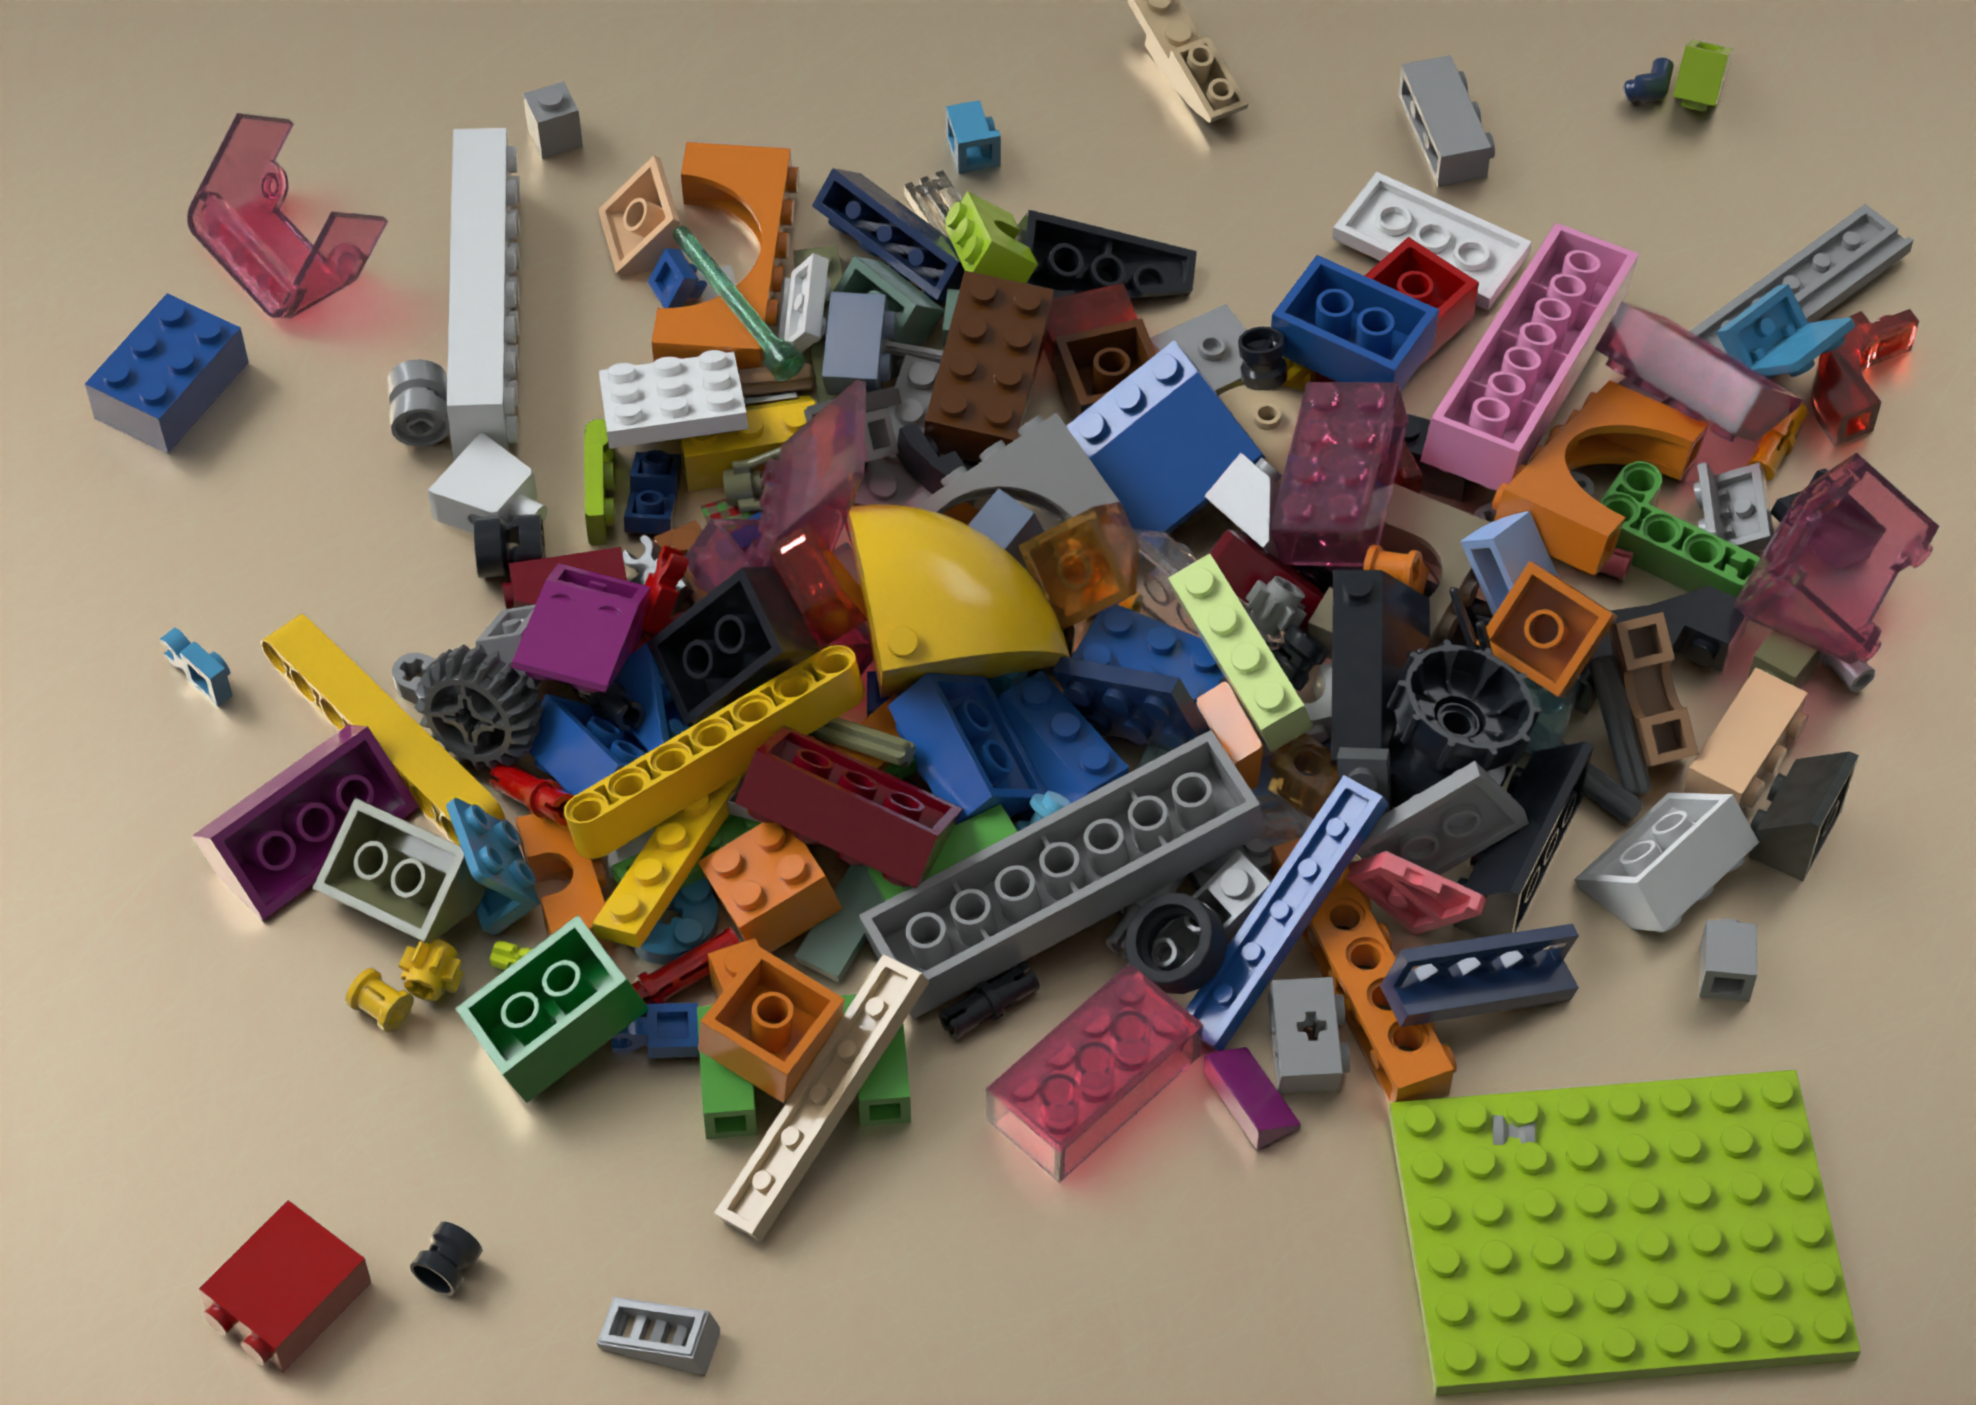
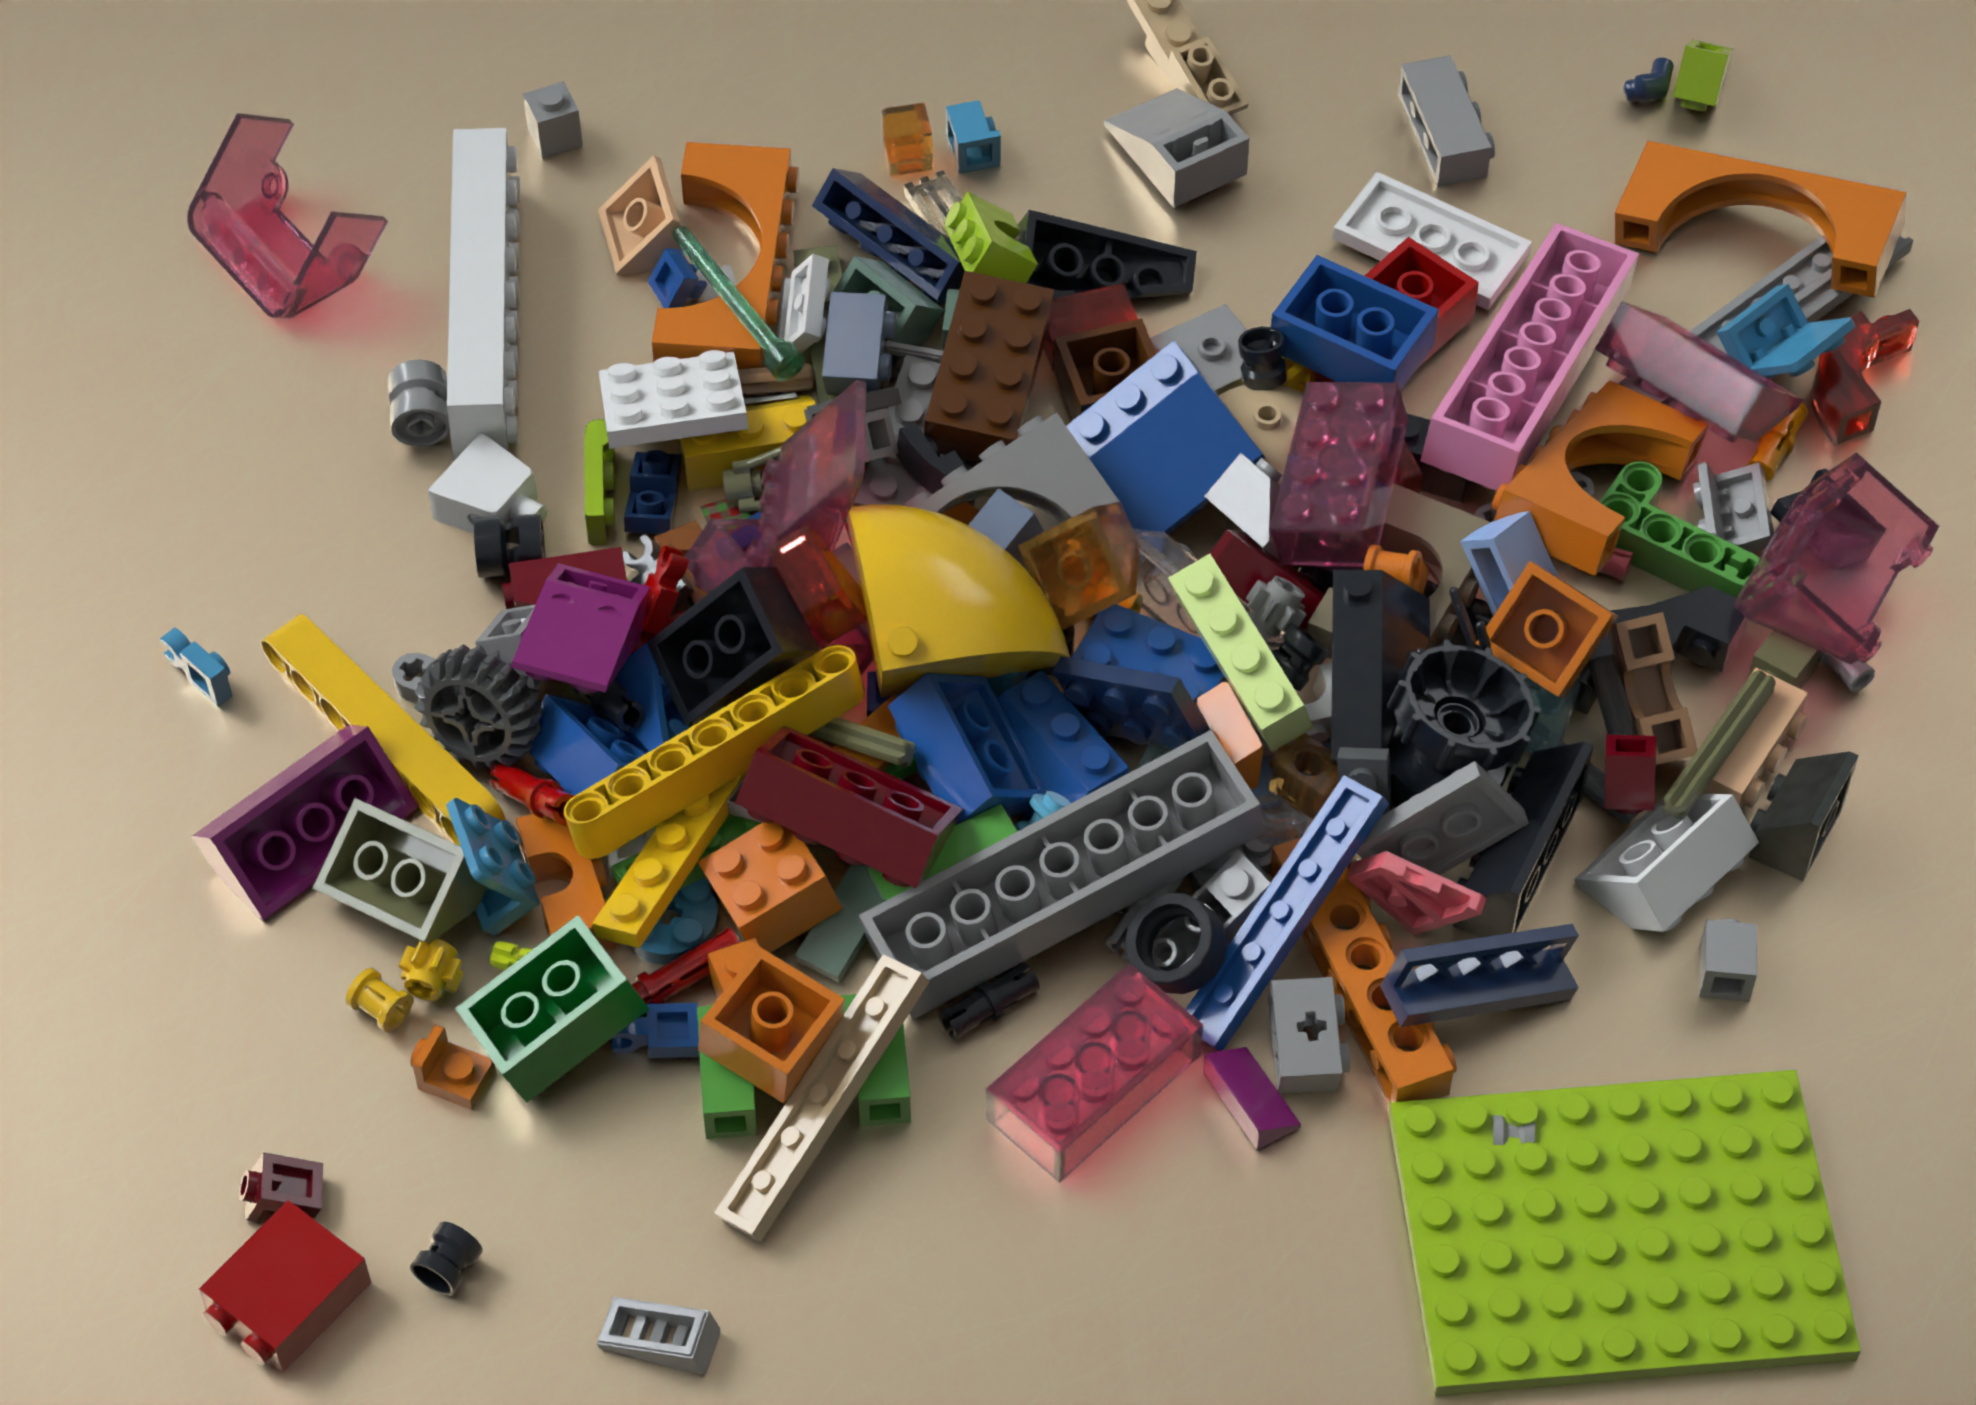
blue brick [85,293,249,454] -> none
none -> bracket [239,1152,323,1222]
none -> orange bracket [410,1025,496,1110]
none -> clear orange panel [881,102,933,176]
none -> light grey slope [1104,88,1250,208]
none -> dark red brick [1604,734,1656,814]
none -> orange arch [1615,141,1907,298]
none -> olive axle [1662,670,1776,819]

